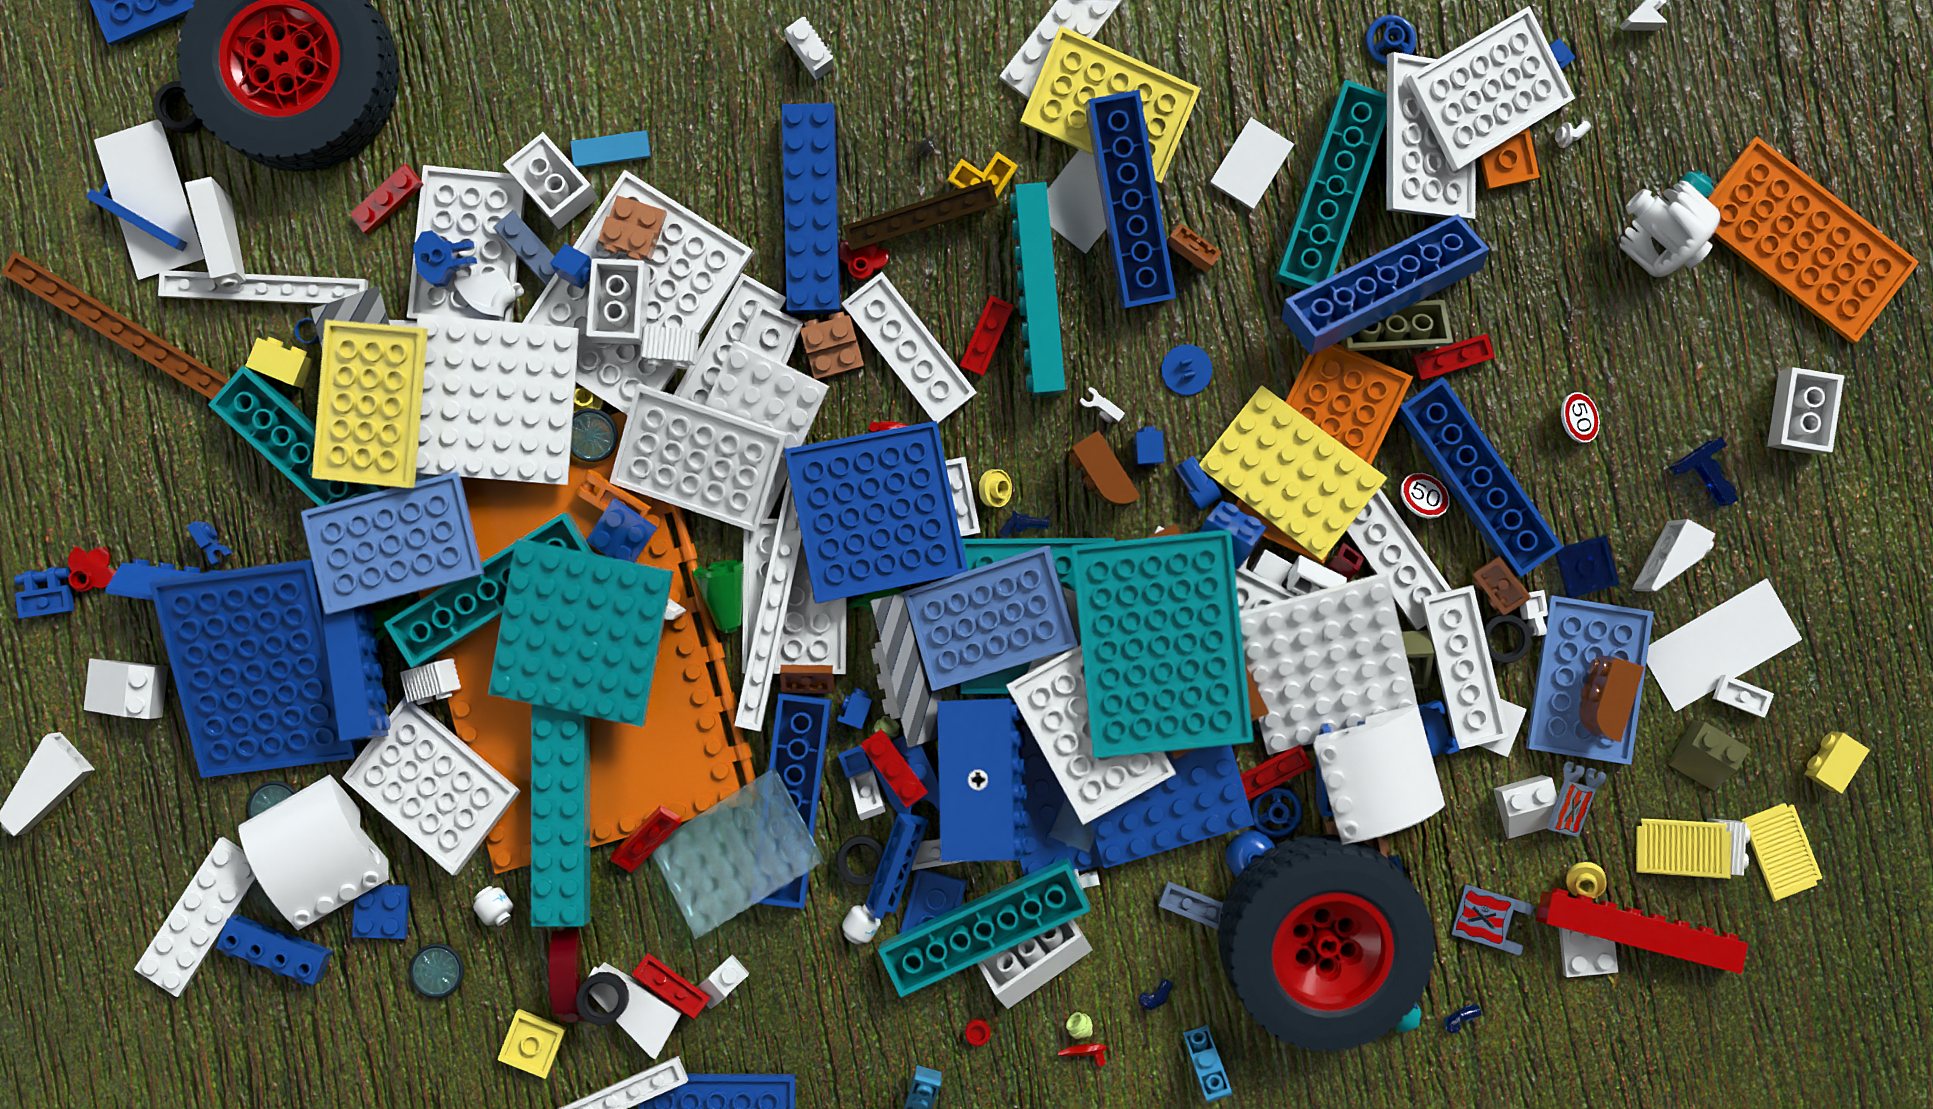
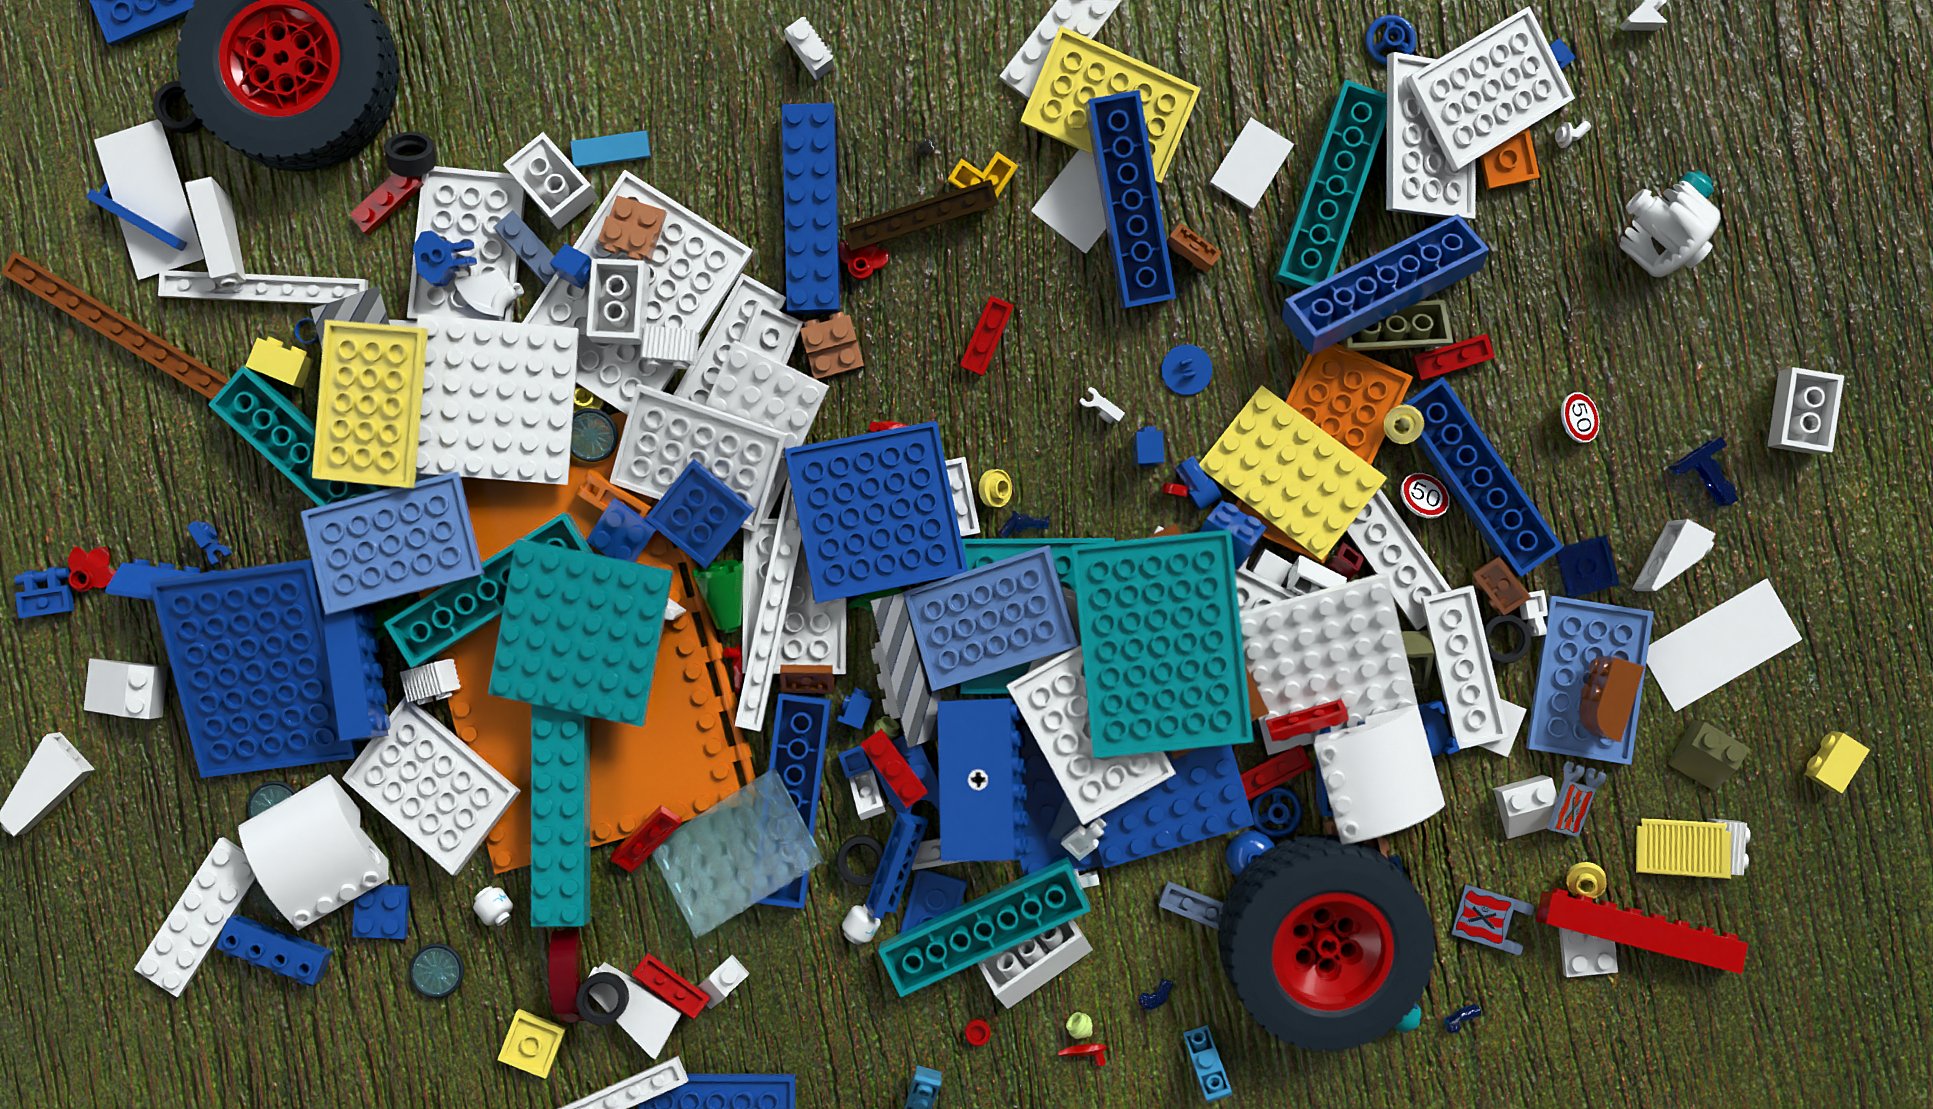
white plate [841,272,977,425] -> none
teal brick [1010,182,1065,398] -> none
dark orange brick [1068,430,1141,506] -> none
orange plate [1708,136,1919,344] -> none
white plate [1712,675,1774,718] -> none
light yellow window [1741,803,1822,902] -> none
none -> black tyre [384,132,437,177]
none -> blue plate [645,459,755,569]
none -> red bar [723,644,744,693]
none -> white plate [1061,817,1107,861]
none -> red tile [1161,483,1188,497]
none -> red plate [1266,699,1350,742]
none -> light yellow plate [1384,405,1424,444]

